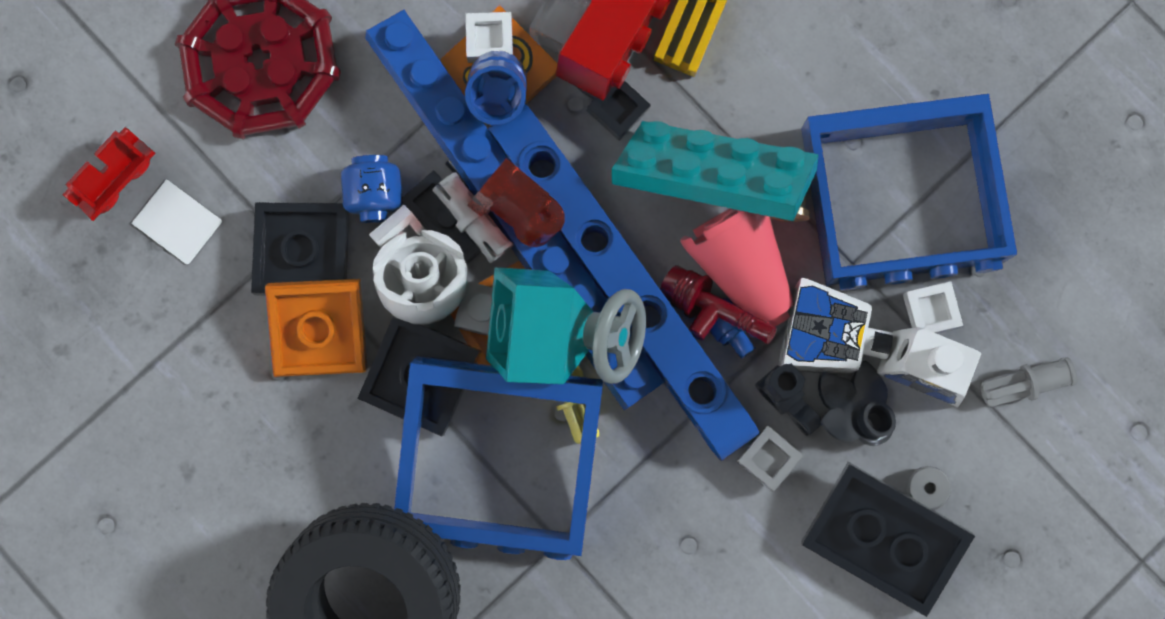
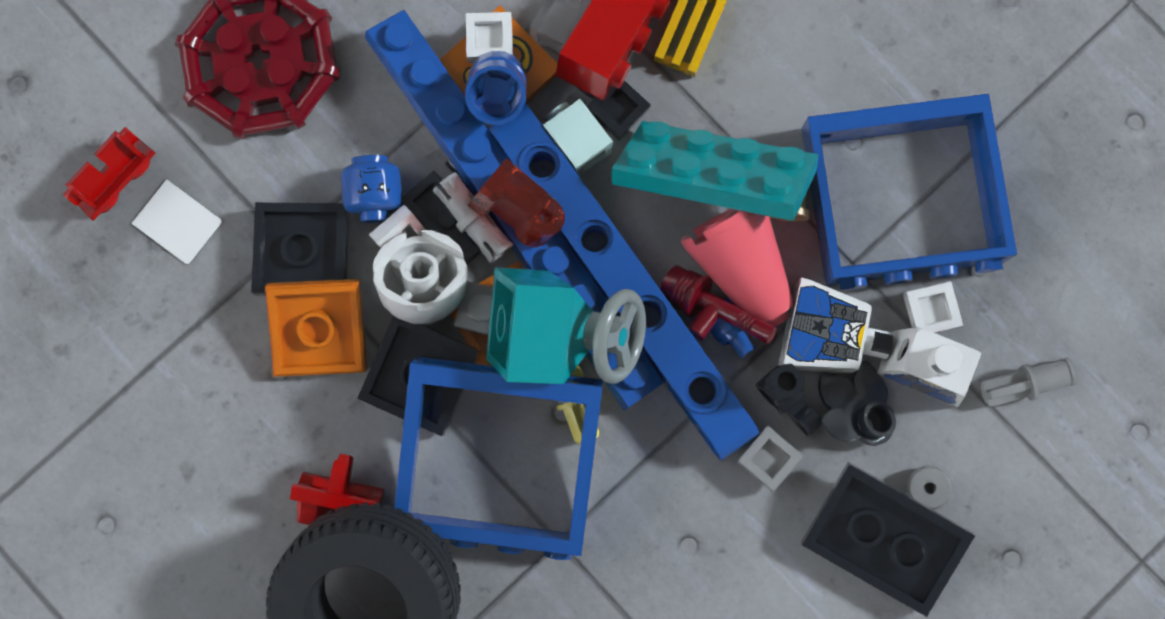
none -> red hips [290,453,385,525]
none -> light aqua brick [543,99,613,176]

